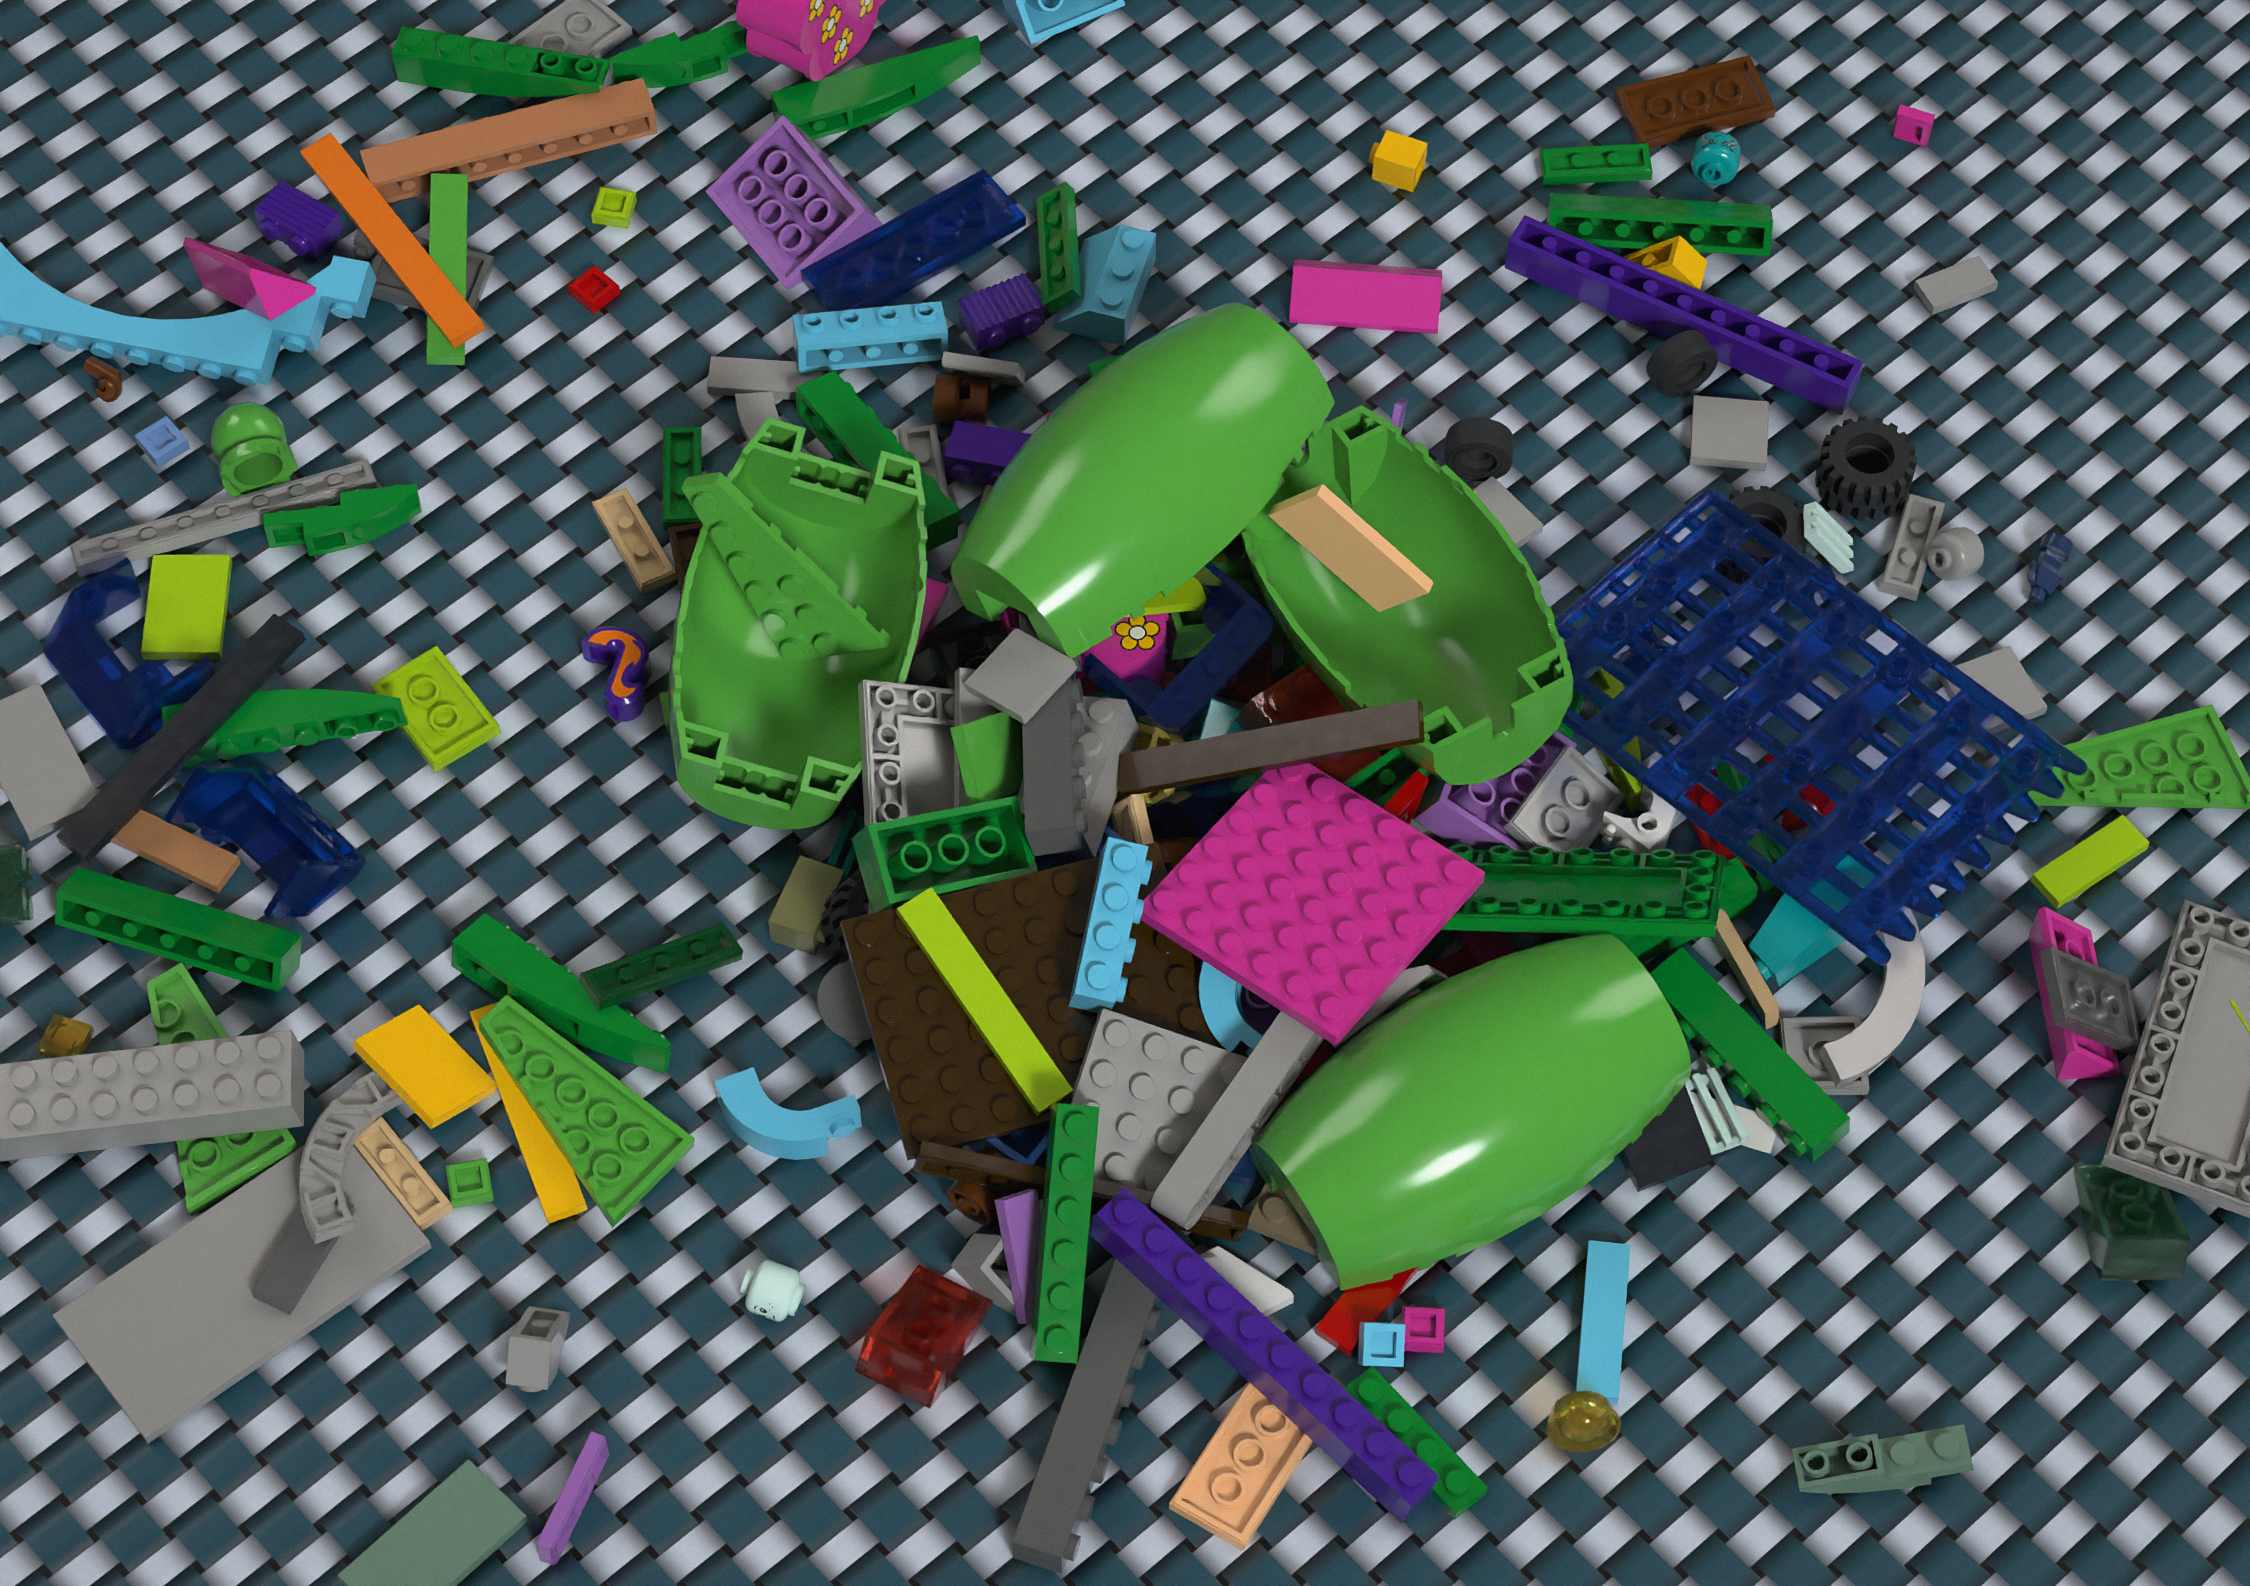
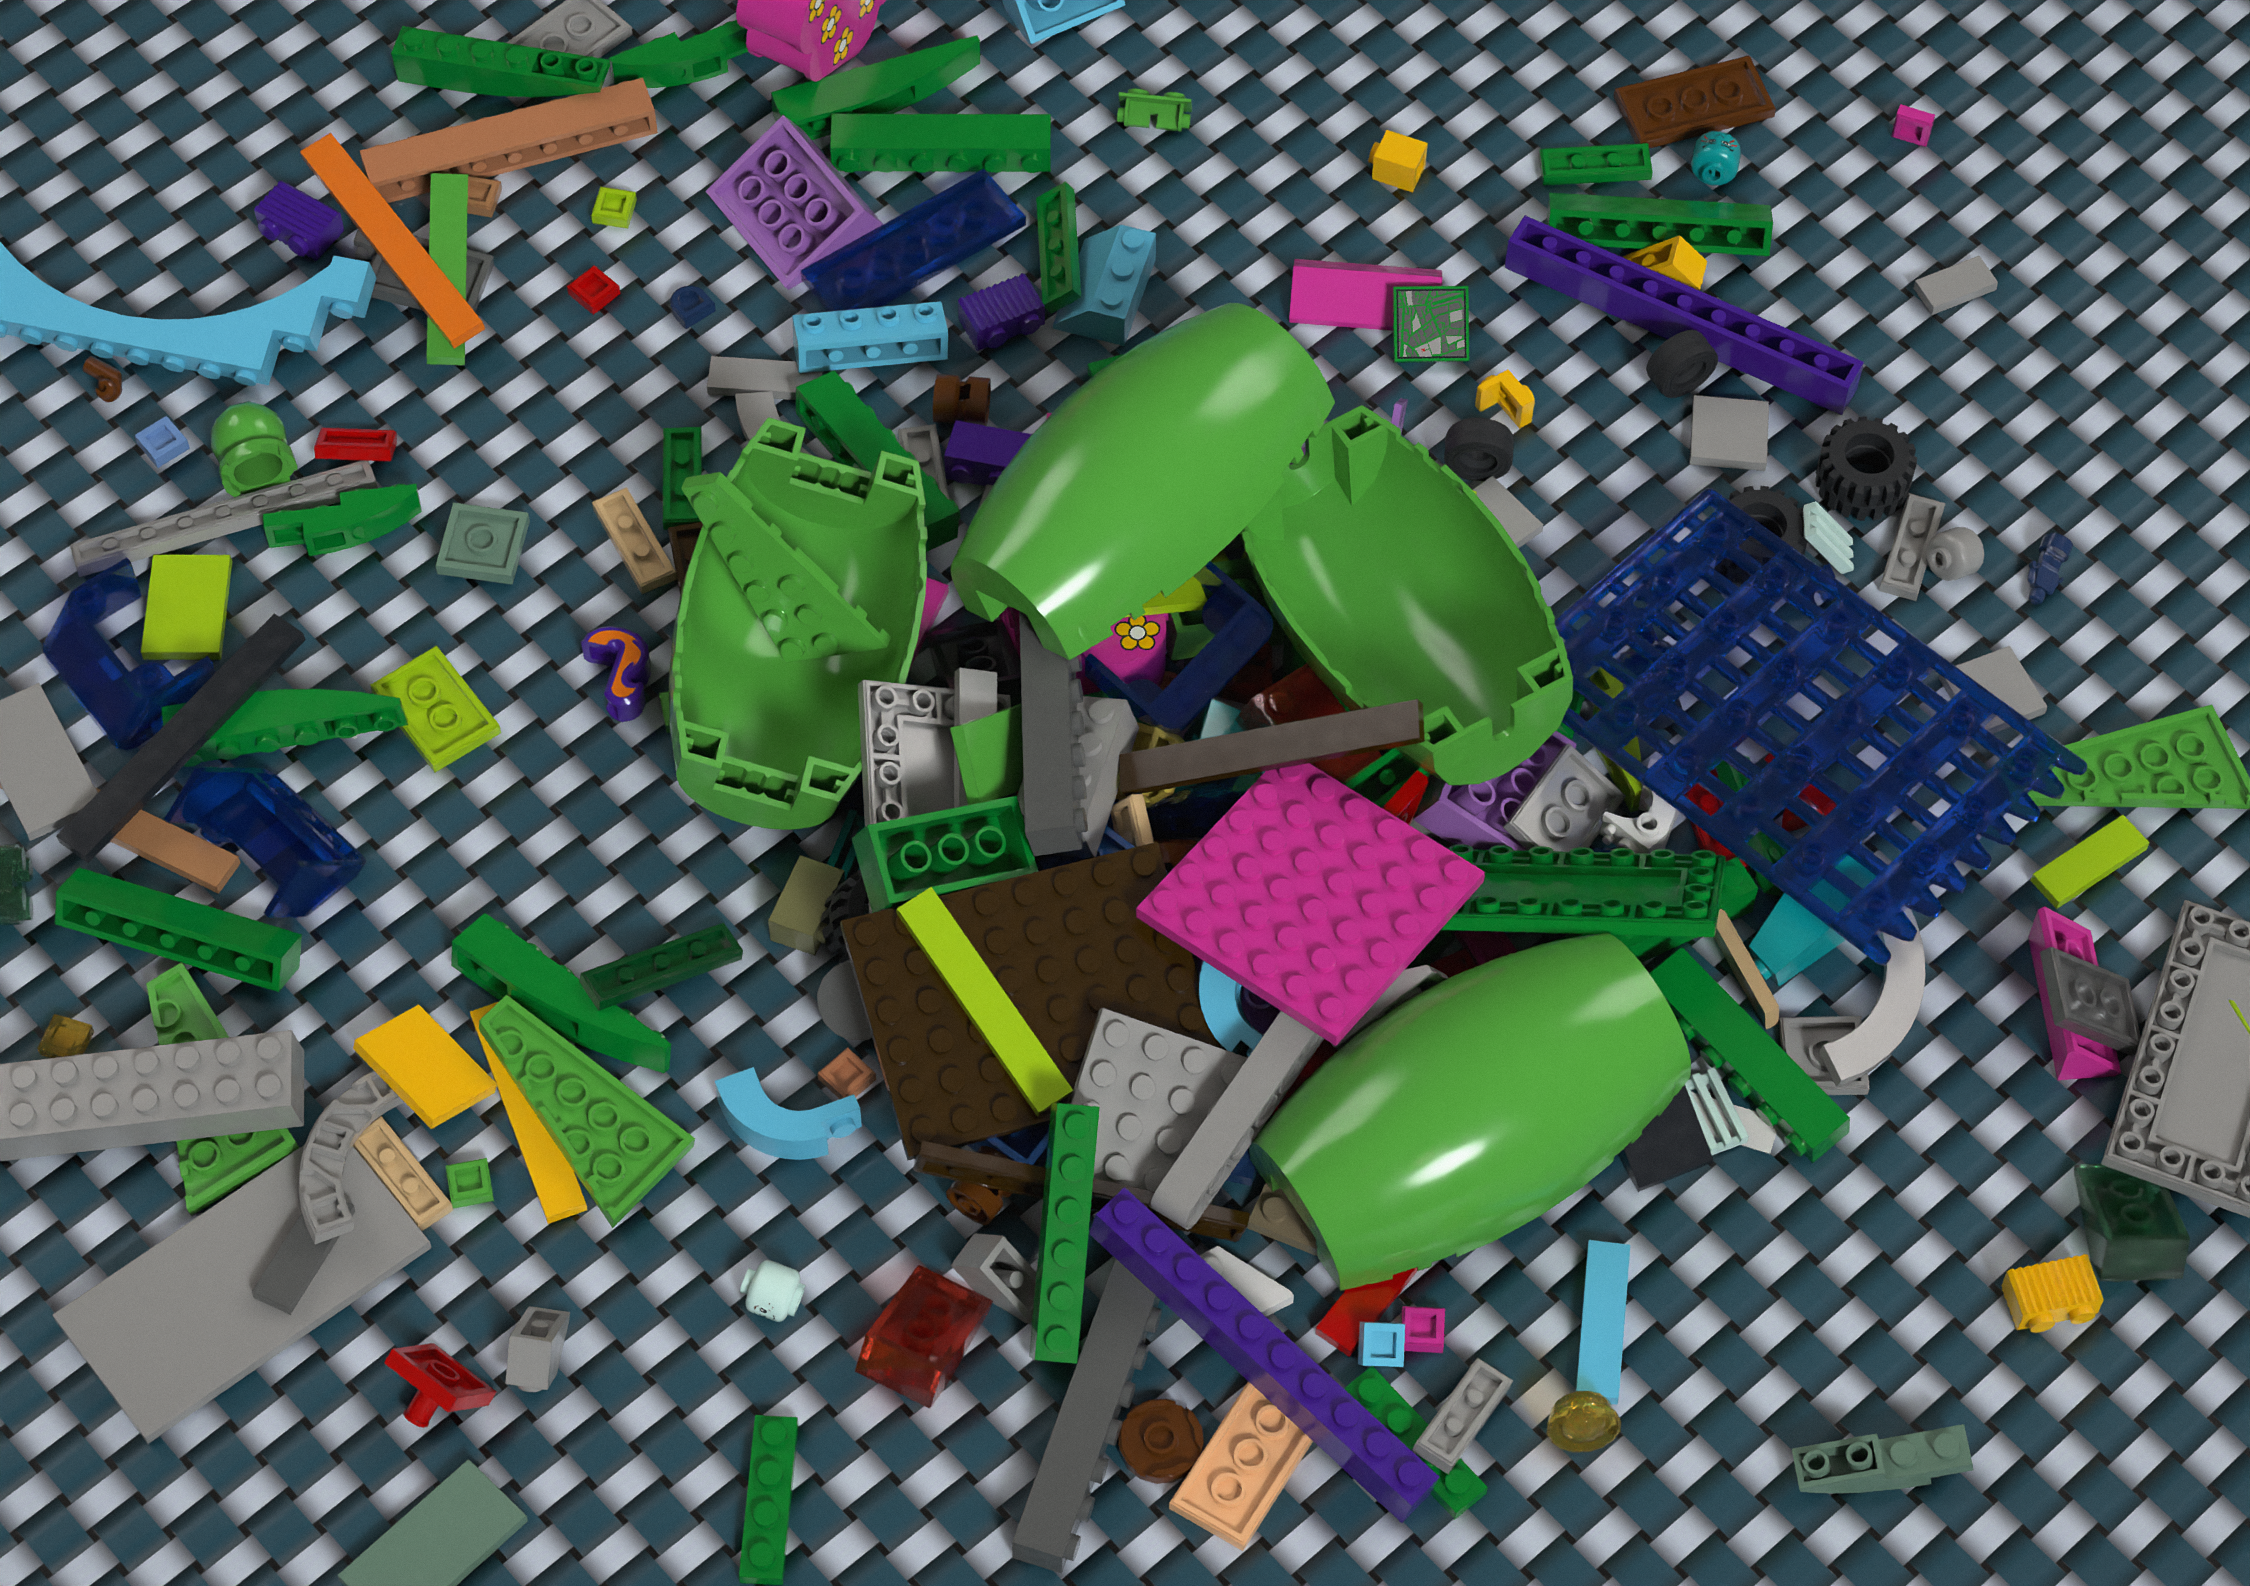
dark pink slope [183,237,317,321] -> none
medium lavender tile [536,1431,610,1566] -> none
light grey tile [942,351,1026,388] -> none
light grey tile [964,628,1077,724] -> none
medium lavender tile [995,1189,1042,1324] -> none
medium azure brick [1068,837,1153,1013] -> none
light nougat tile [1268,484,1434,612] -> none
none -> red tile [314,428,397,461]
none -> red tile [384,1343,497,1428]
none -> sand green plate [435,502,530,585]
none -> medium nougat tile [467,176,502,218]
none -> dark blue tile [670,286,716,330]
none -> green plate [739,1415,799,1585]
none -> nougat tile [818,1047,876,1099]
none -> green brick [830,114,1051,173]
none -> bright green hinge [1117,89,1192,132]
none -> reddish brown tile [1118,1399,1204,1484]
none -> tile [1393,286,1469,363]
none -> light grey tile [1412,1358,1513,1474]
none -> yellow bracket [1475,369,1535,429]
none -> yellow brick [2001,1254,2104,1333]

